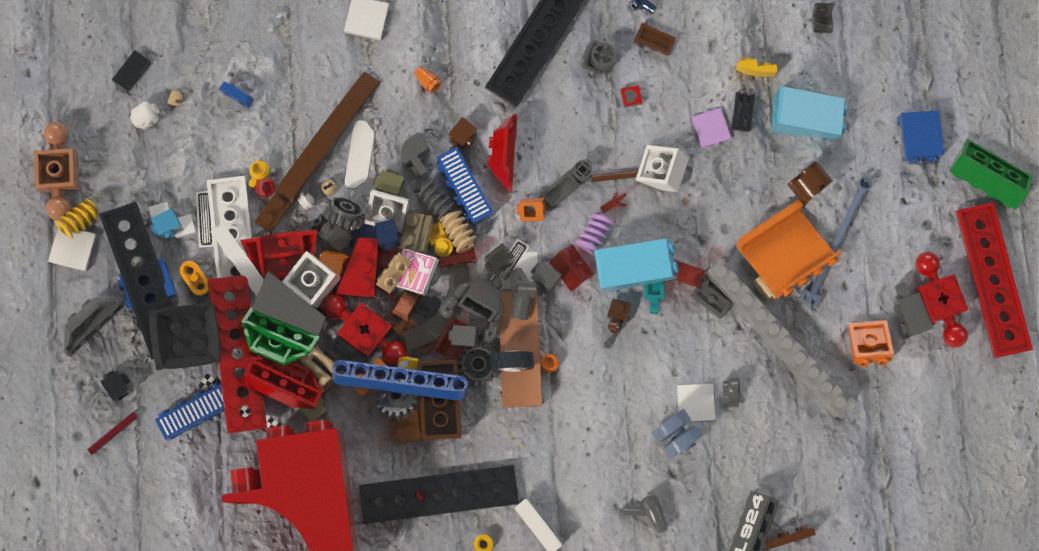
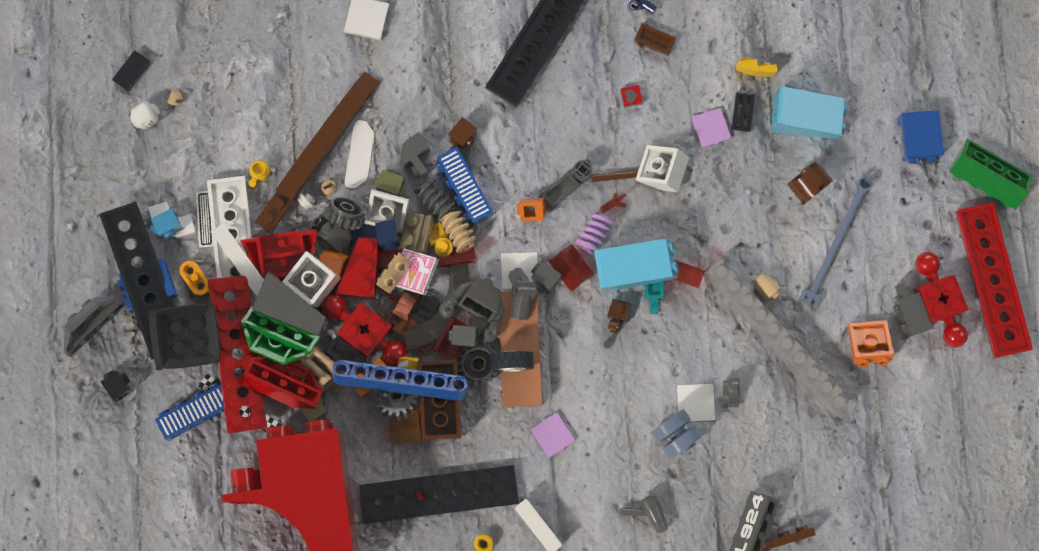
nougat brick [34,122,79,221] -> none
white tile [48,229,97,272] -> none
yellow piece [55,199,98,239] -> none
dark red piece [87,411,138,455] -> none
blue beam [219,81,254,108] -> none
red tile [255,178,275,197] -> none
orange cone [414,66,442,93] -> none
clear smoke brick [484,243,515,276] -> none
red wedge [487,114,517,193] -> none
sticker [490,239,530,291] -> none
orange plate [540,354,559,373] -> none
dark grey piece [582,40,616,75] -> none
dark grey hinge [690,273,732,319] -> none
orange panel [736,199,842,299] -> none
clear smoke bracket [812,3,834,33] -> none
none -> lavender piece [530,412,575,458]

